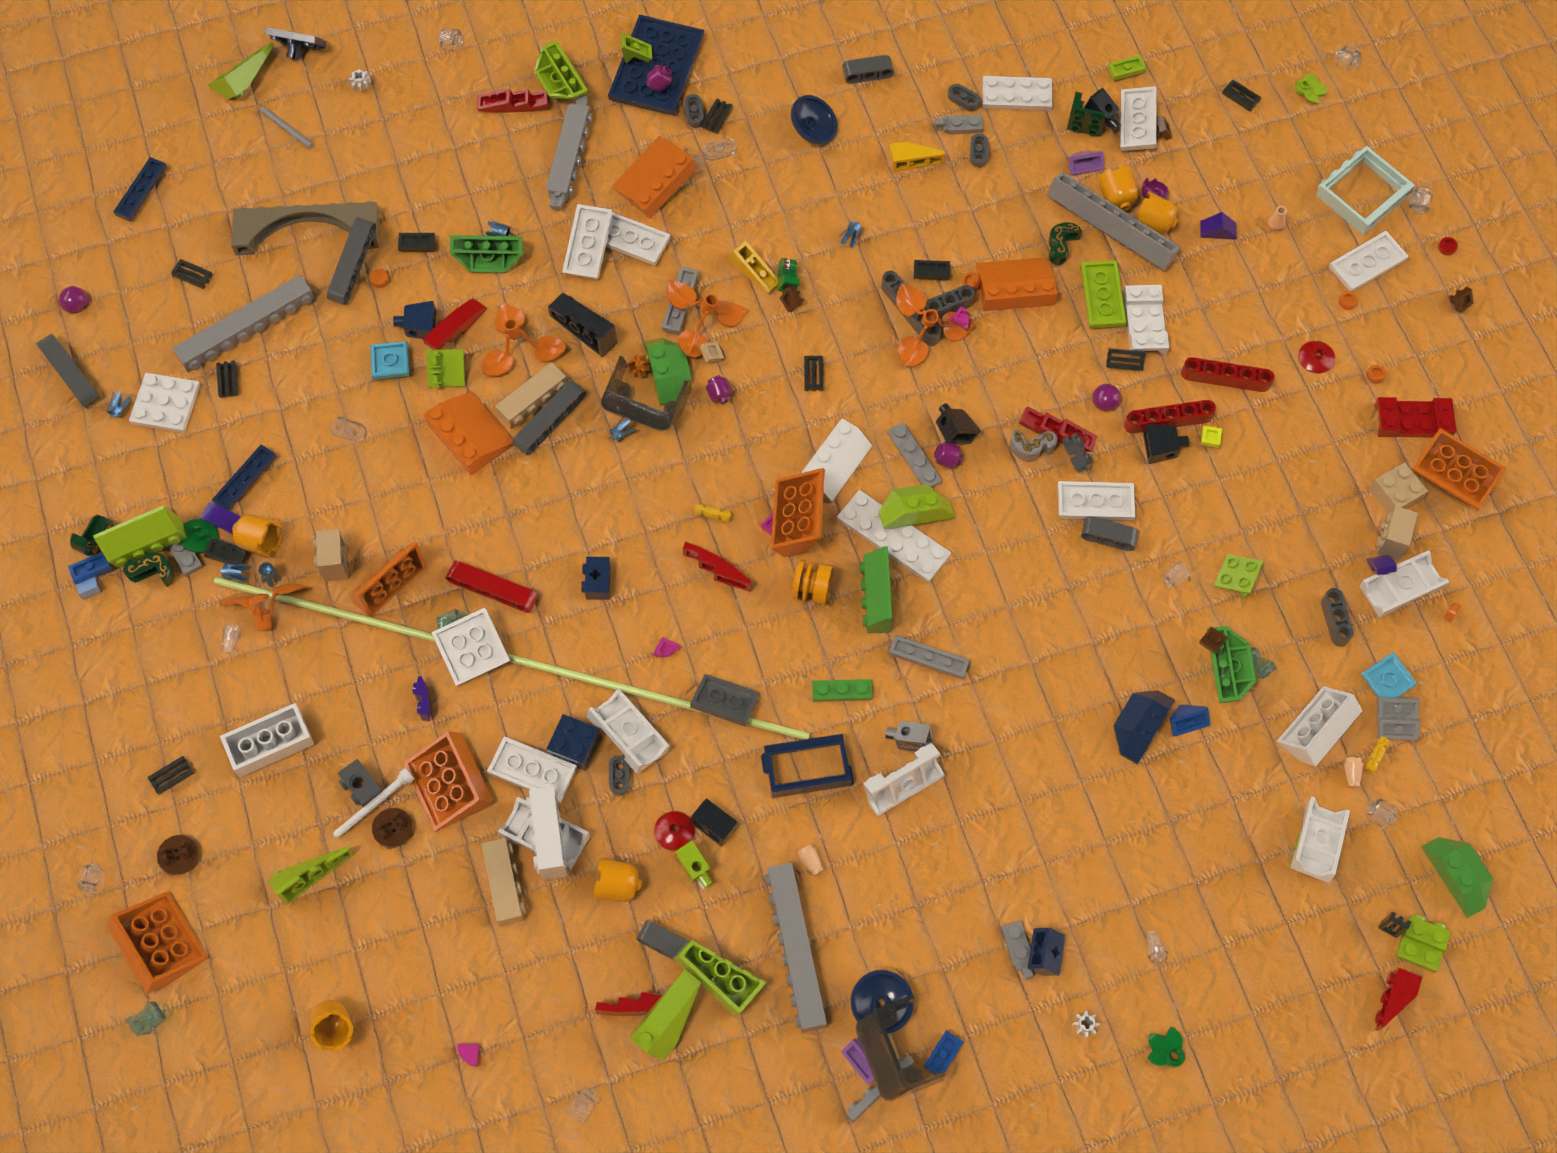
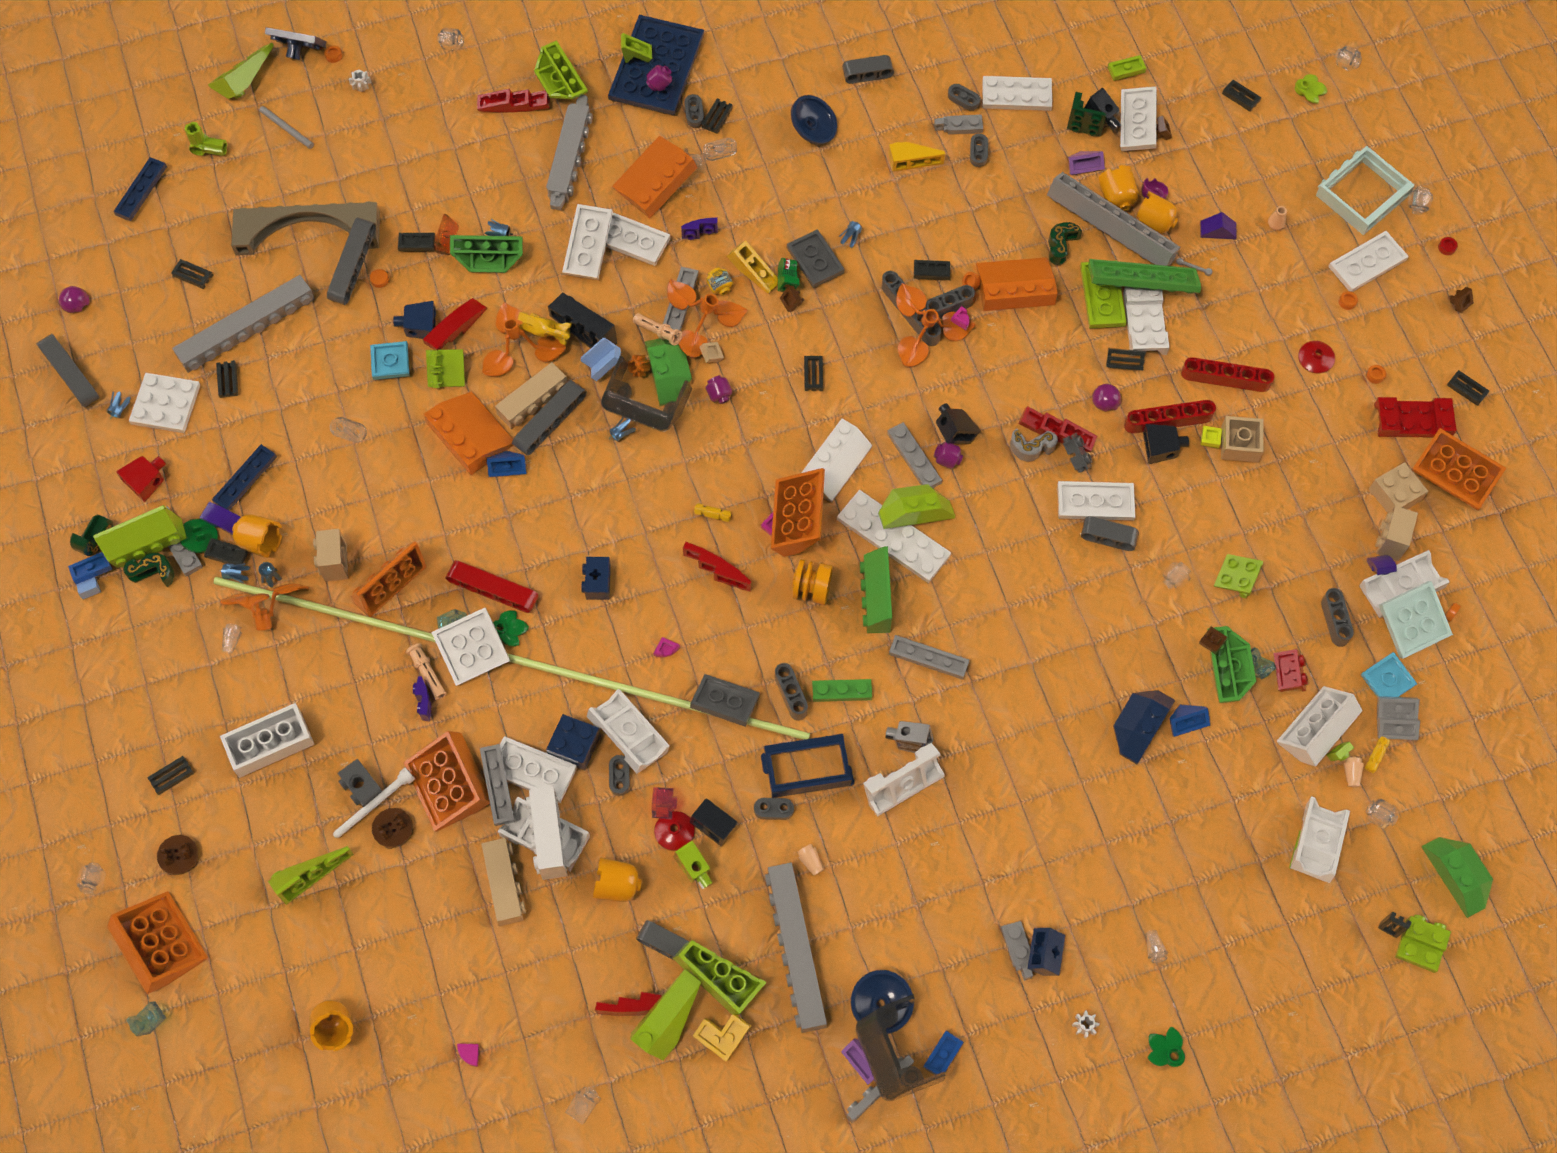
red slope [1375,967,1423,1031] -> none
none -> red torso [116,456,166,502]
none -> lime piece [184,122,227,156]
none -> orange tile [324,45,343,63]
none -> light nougat pin [406,643,447,700]
none -> clear orange slope [434,214,459,255]
none -> light grey plate [480,744,515,826]
none -> blue slope [487,451,527,477]
none -> green plate [493,610,529,646]
none -> yellow animal [517,312,572,345]
none -> light blue panel [581,338,621,381]
none -> light nougat pin [633,313,682,346]
none -> clear pink brick [652,787,677,819]
none -> dark purple slope [681,217,718,240]
none -> yellow plate [693,1013,751,1061]
none -> head [706,267,733,296]
none -> dark grey plate [754,798,794,820]
none -> dark grey beam [775,663,808,721]
none -> dark grey plate [787,229,845,288]
none -> bright green plate [1088,259,1201,293]
none -> light grey hinge [1176,258,1213,276]
none -> tan brick [1221,416,1263,462]
none -> bracket [1273,649,1308,692]
none -> lime plate [1326,741,1354,761]
none -> light aqua plate [1379,581,1453,659]
none -> pearl dark grey tile [1447,370,1489,406]

